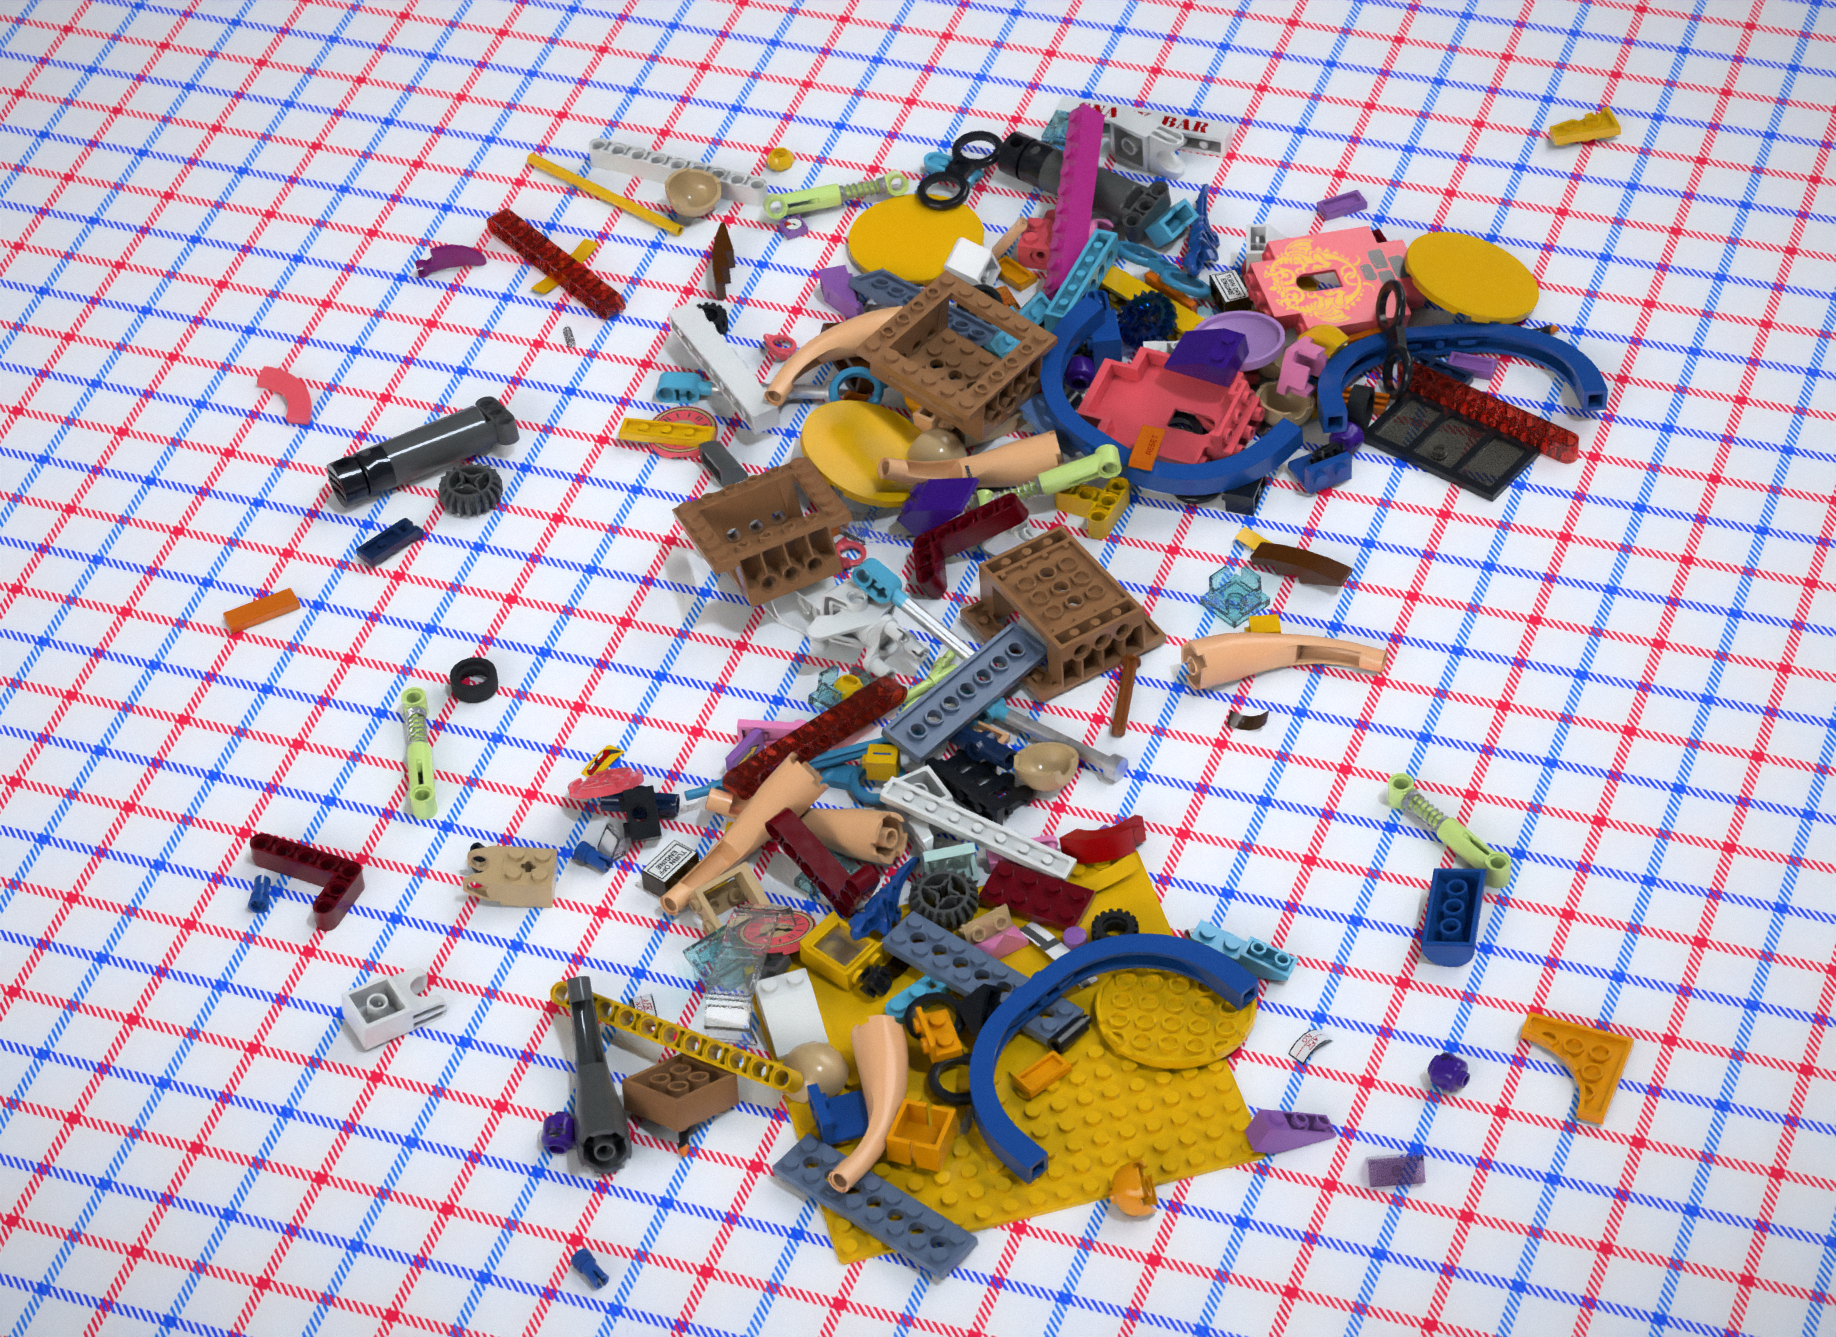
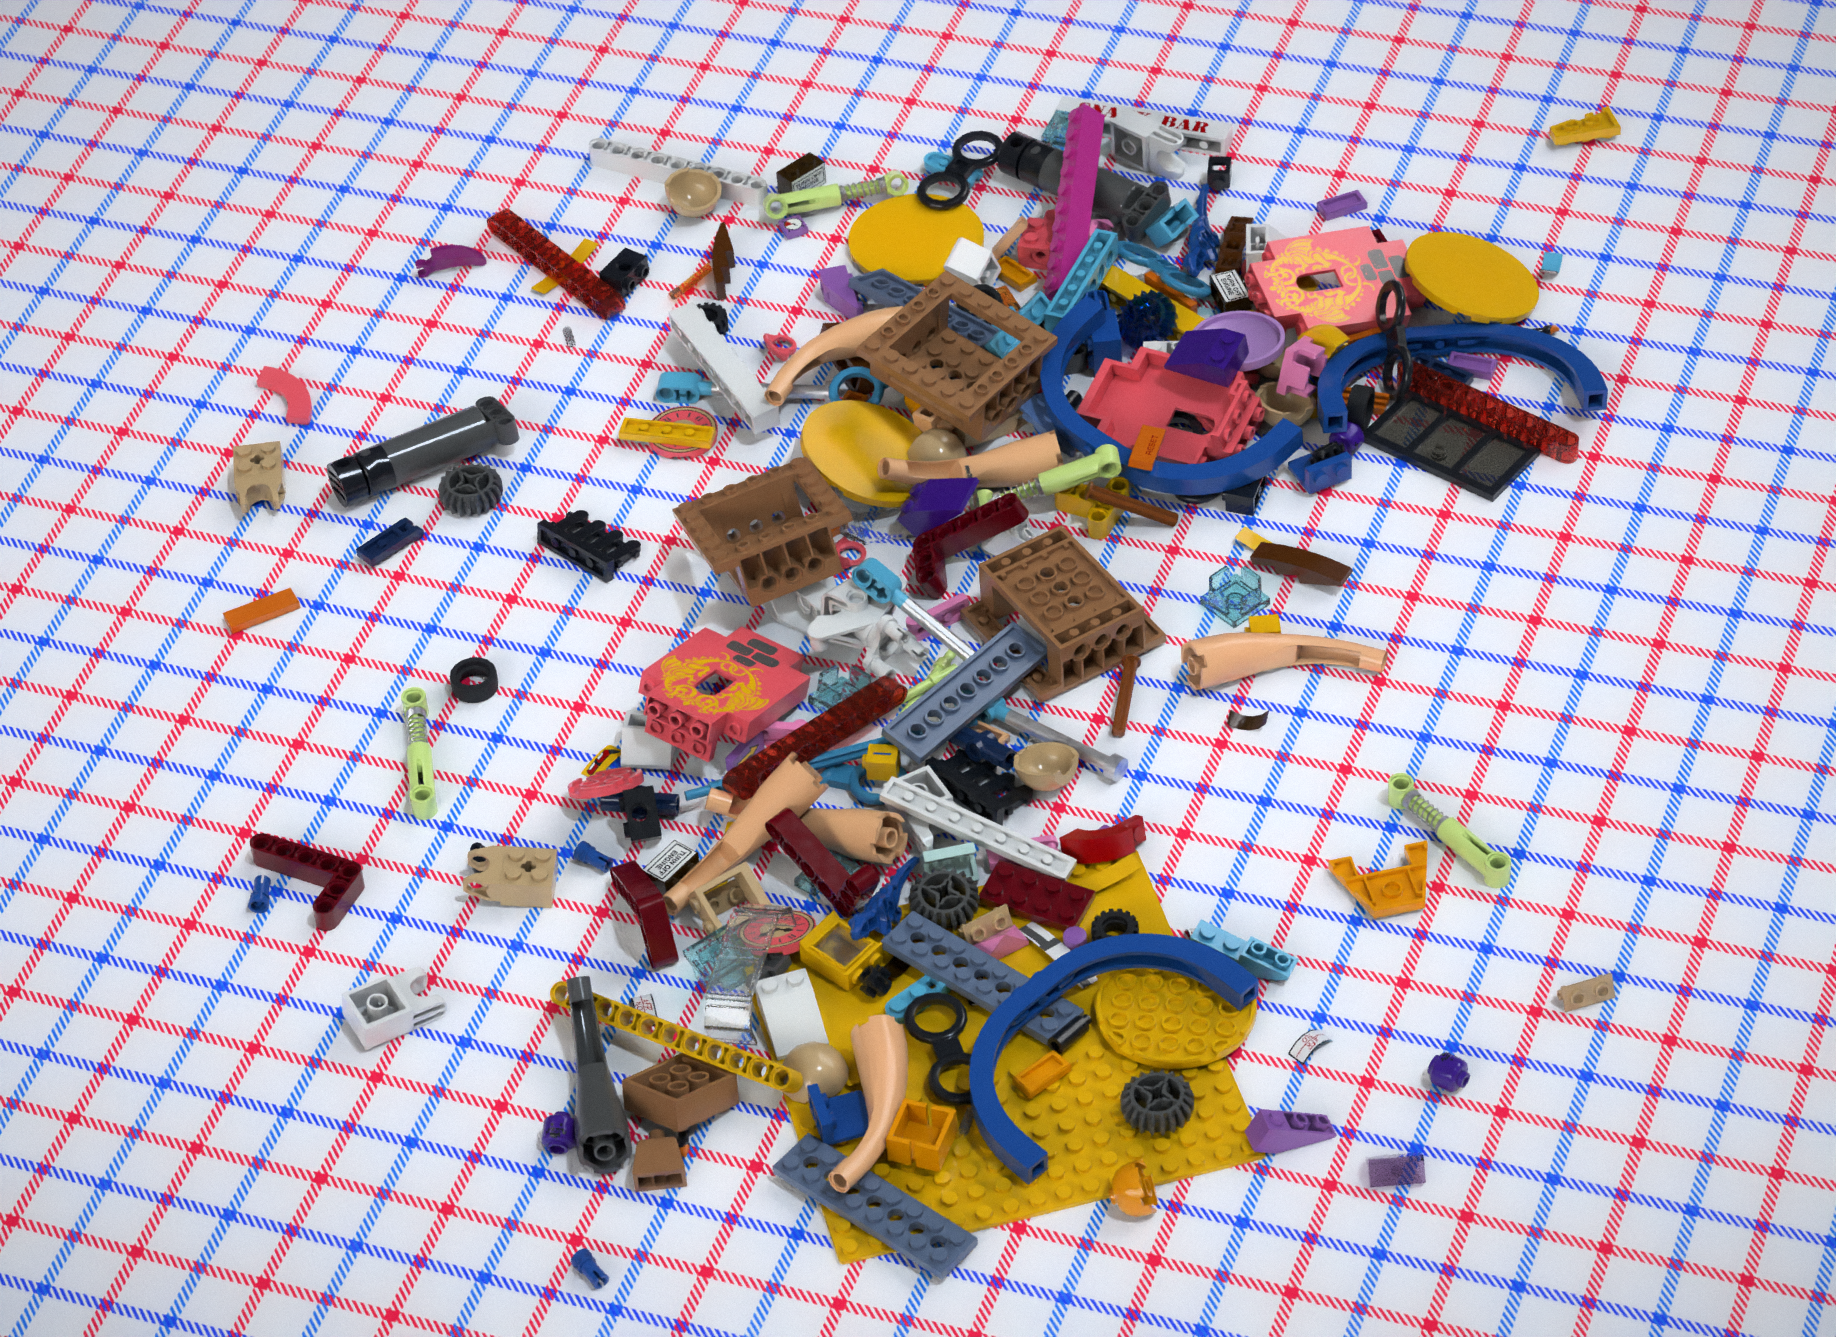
yellow piece [527,153,684,236] -> none
slope [597,823,626,862] -> none
dark grey brick [699,441,749,488] -> none
yellow plate [767,147,795,172] -> none
yellow plate [833,674,864,701] -> none
light orange bracket [912,1006,963,1064] -> none
black slope [956,983,1003,1037] -> none
dark purple head [1064,356,1096,391] -> none
blue brick [1421,868,1487,967] -> none
light orange plate [1521,1012,1634,1125] -> none
none -> tan brick [233,441,286,514]
none -> black fence [537,510,641,583]
none -> black brick [599,248,649,299]
none -> dark red beam [610,860,679,969]
none -> white slope [620,710,676,770]
none -> medium nougat torso [632,1129,687,1192]
none -> coral panel [638,626,811,762]
none -> clear orange tile [668,263,713,300]
none -> dark brown brick [776,152,826,194]
none -> bright pink plate [906,592,969,642]
none -> dark orange axle [1084,481,1179,527]
none -> dark grey gear [1120,1068,1194,1136]
none -> black brick [1207,156,1232,191]
none -> reddish brown slope [1215,216,1254,274]
none -> light orange wing [1328,840,1428,919]
none -> medium azure sticker [1539,252,1563,274]
none -> tan hinge [1557,973,1615,1012]

